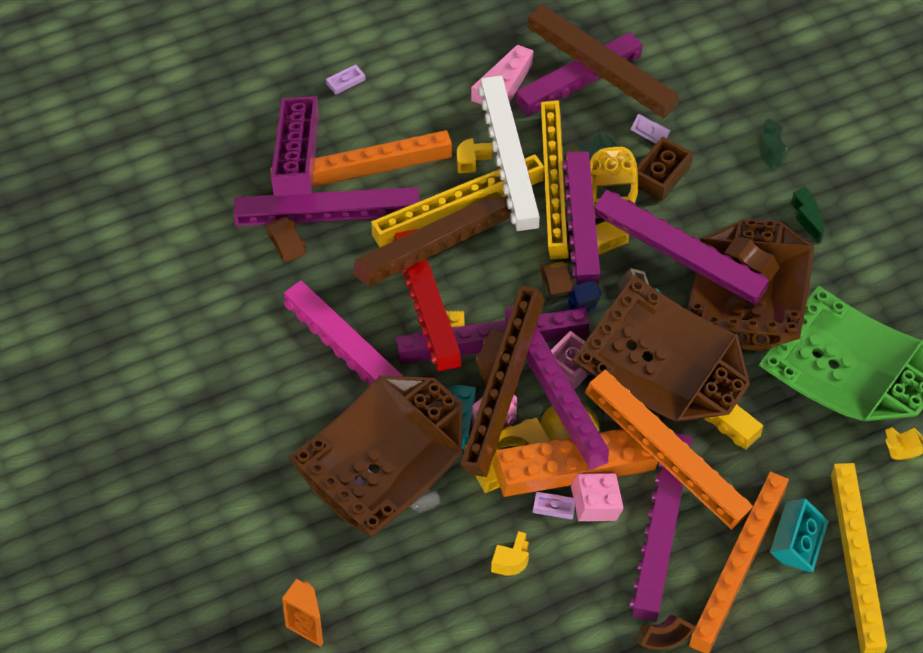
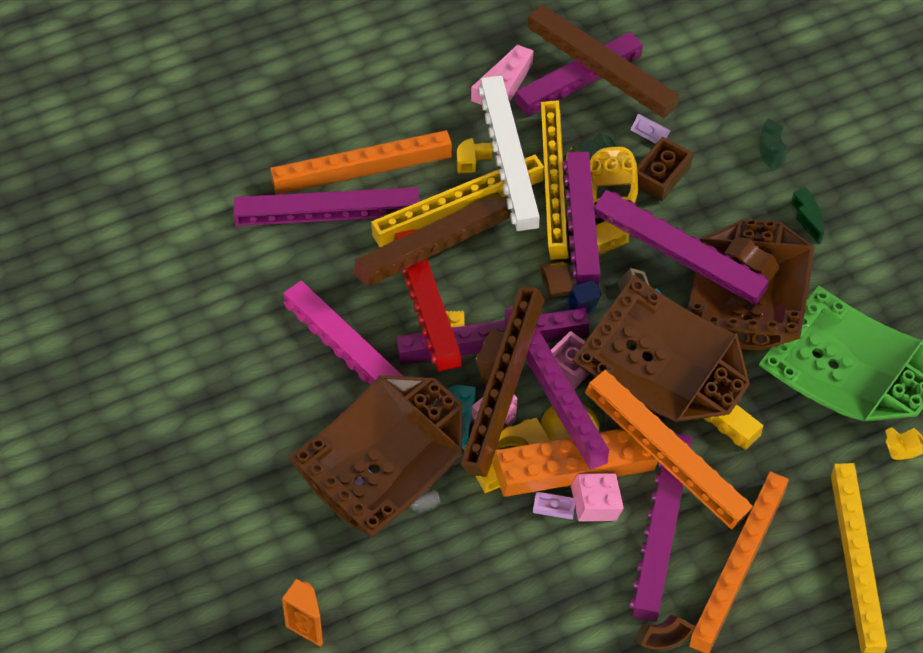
reddish brown brick [264,216,306,262] -> none
magenta brick [271,96,320,196] -> none
lavender plate [326,65,365,95] -> none
yellow brick [491,531,529,576] -> none
teal slope [770,498,829,572] -> none

